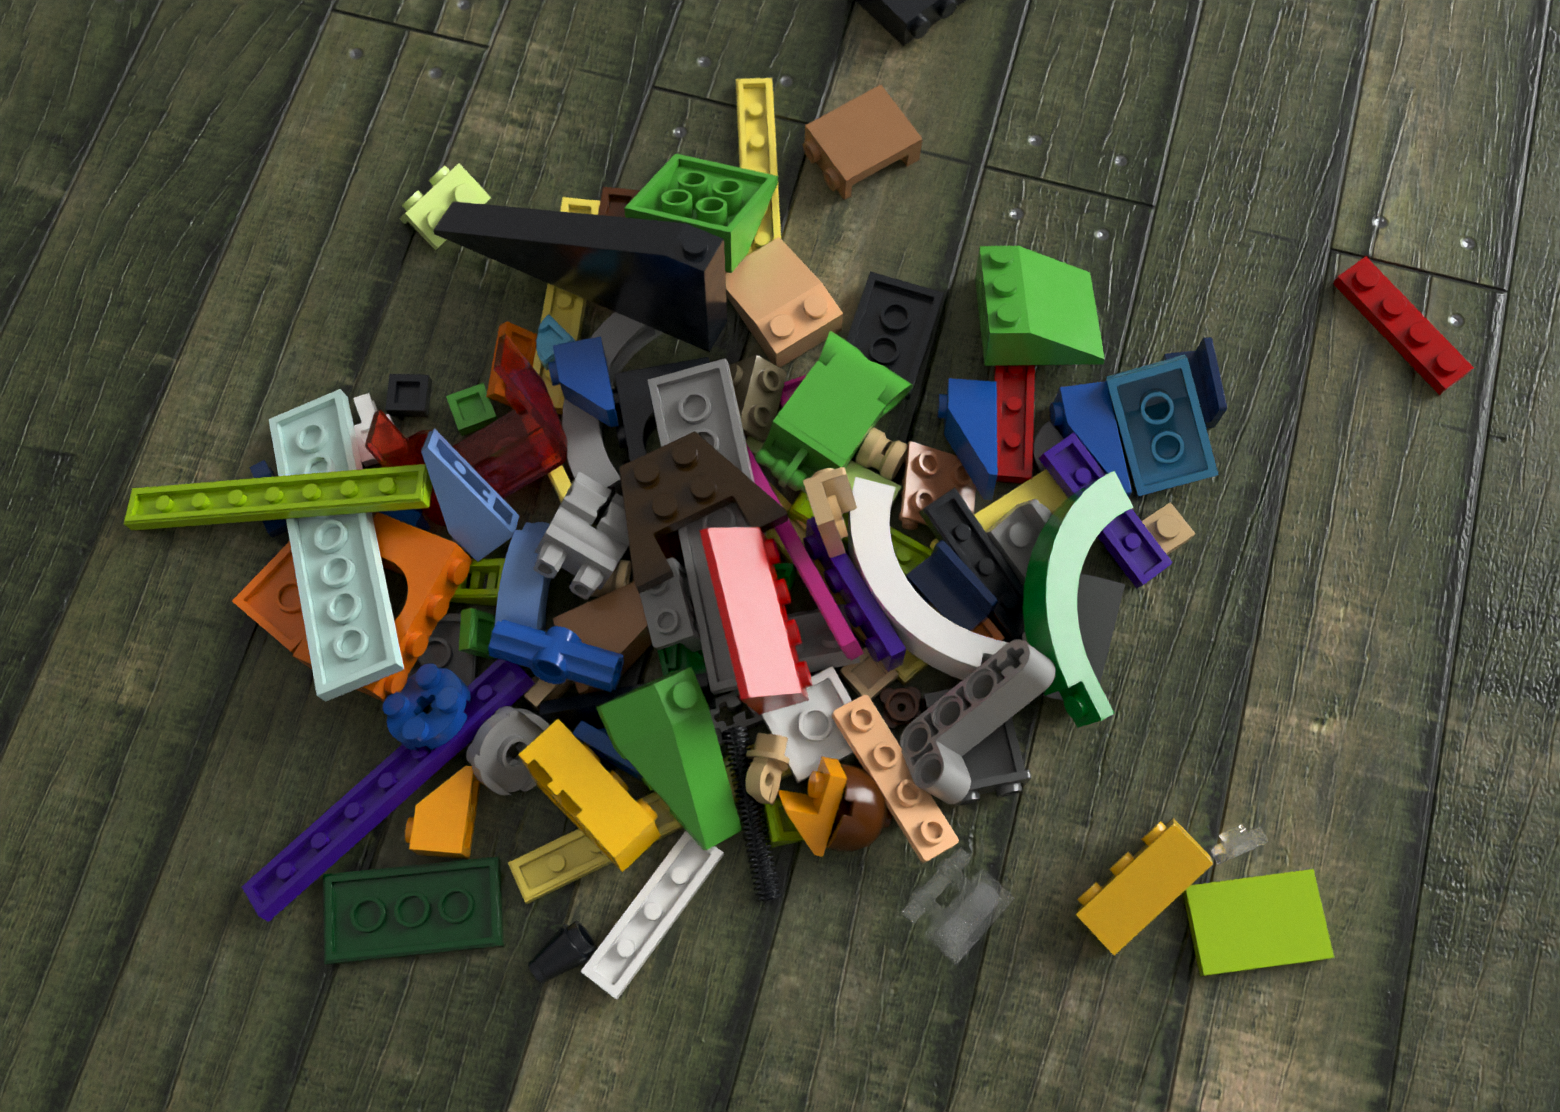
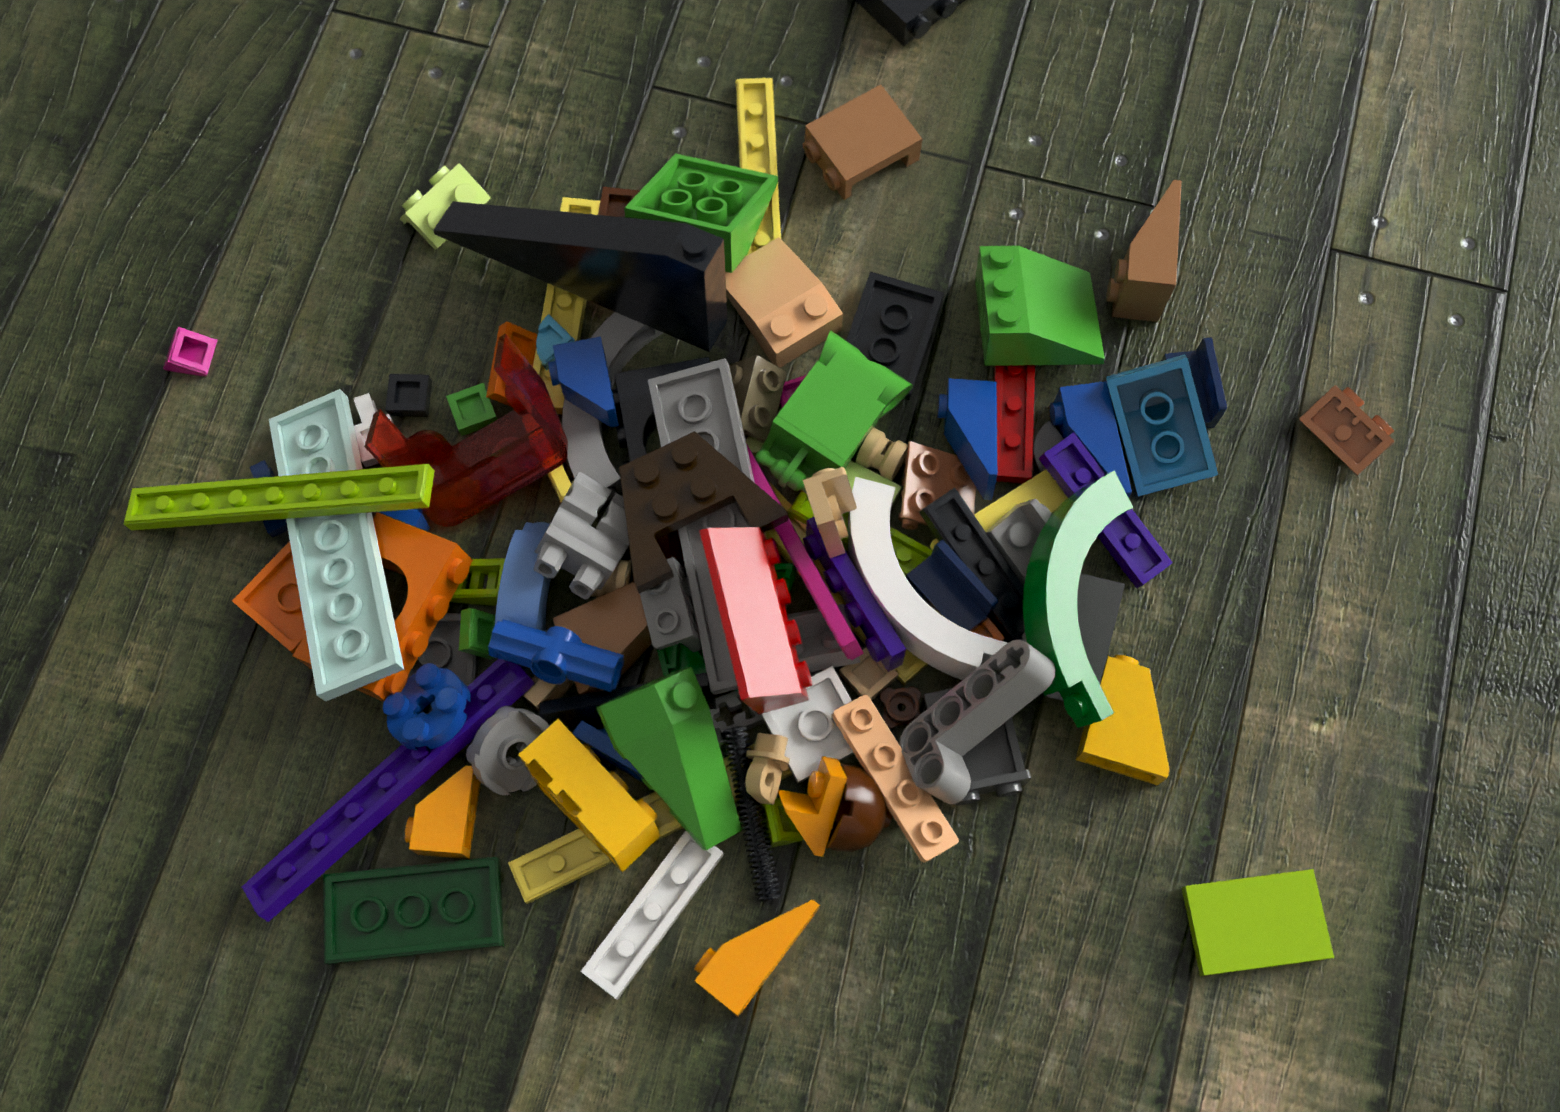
medium blue slope [421,428,519,562] -> none
black cone [528,921,597,984] -> none
clear plate [901,847,1015,965] -> none
yellow wedge [1076,818,1213,955] -> none
tan plate [1142,502,1196,555] -> none
clear plate [1210,824,1268,864] -> none
red plate [1333,256,1474,396] -> none
none -> dark pink slope [163,327,217,377]
none -> light orange slope [694,899,820,1017]
none -> yellow slope [1075,655,1170,786]
none -> medium nougat slope [1107,180,1182,322]
none -> nougat bracket [1299,385,1394,476]

